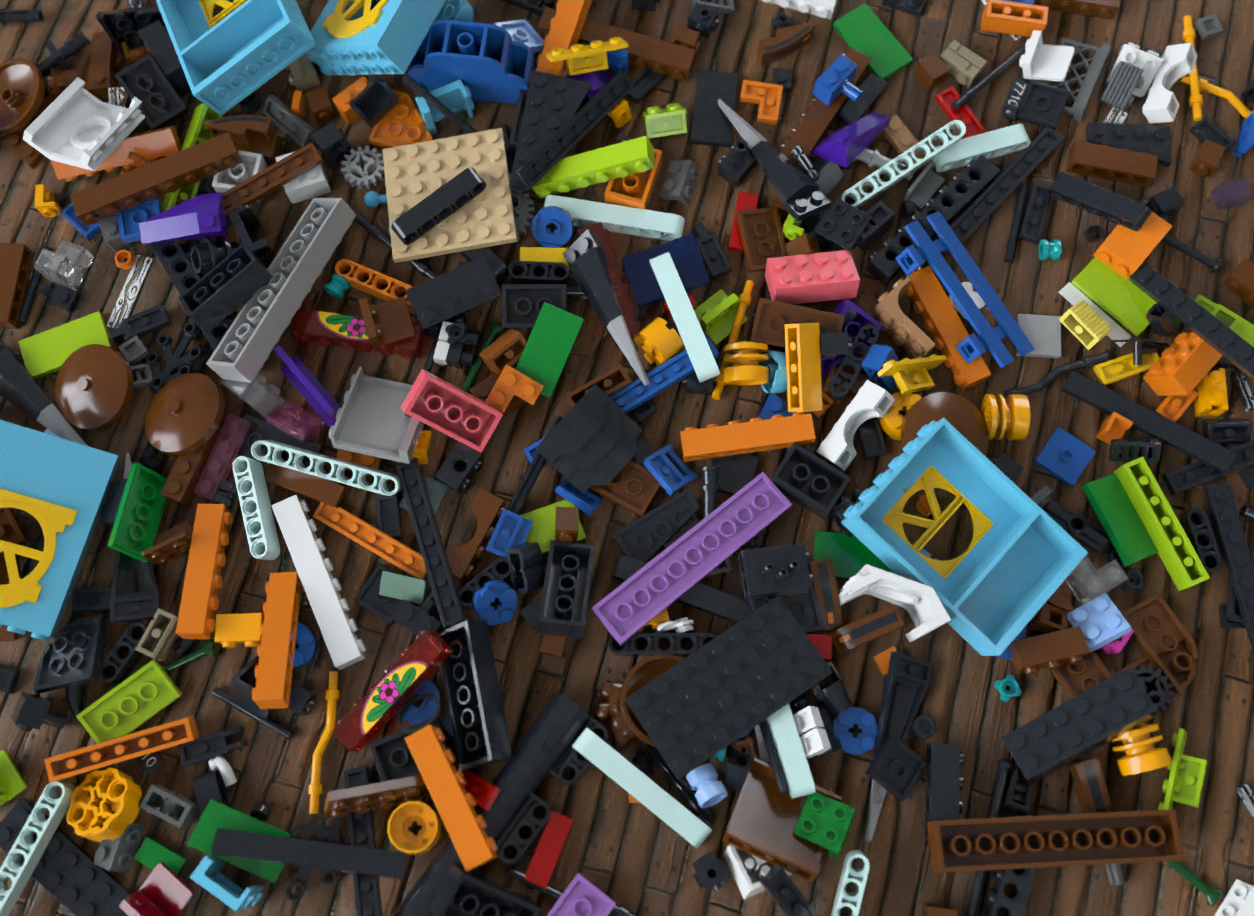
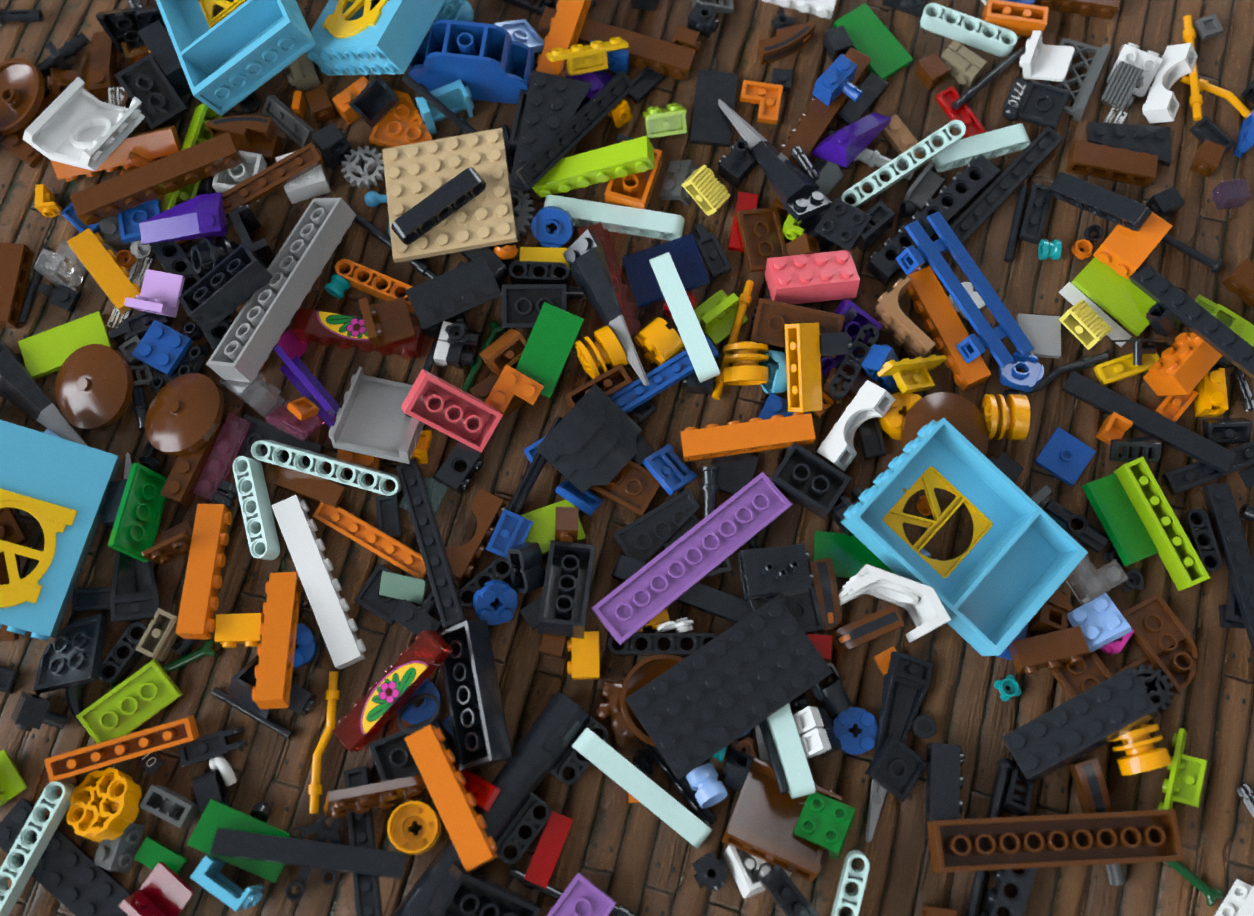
none -> light orange brick [67,228,141,315]
none -> lavender bracket [124,269,185,318]
none -> white plate [130,240,151,259]
none -> blue plate [131,320,193,377]
none -> black axle [132,387,149,431]
none -> dark pink piece [277,330,308,359]
none -> orange tile [287,396,319,421]
none -> orange plate [492,244,518,260]
none -> light orange brick [567,631,600,680]
none -> light orange wheel [574,325,628,379]
none -> light yellow brick [682,165,731,216]
none -> black brick [822,25,853,62]
none -> light aqua beam [920,3,1017,57]
none -> blue plate [998,351,1044,392]
none -> orange plate [1071,239,1093,260]

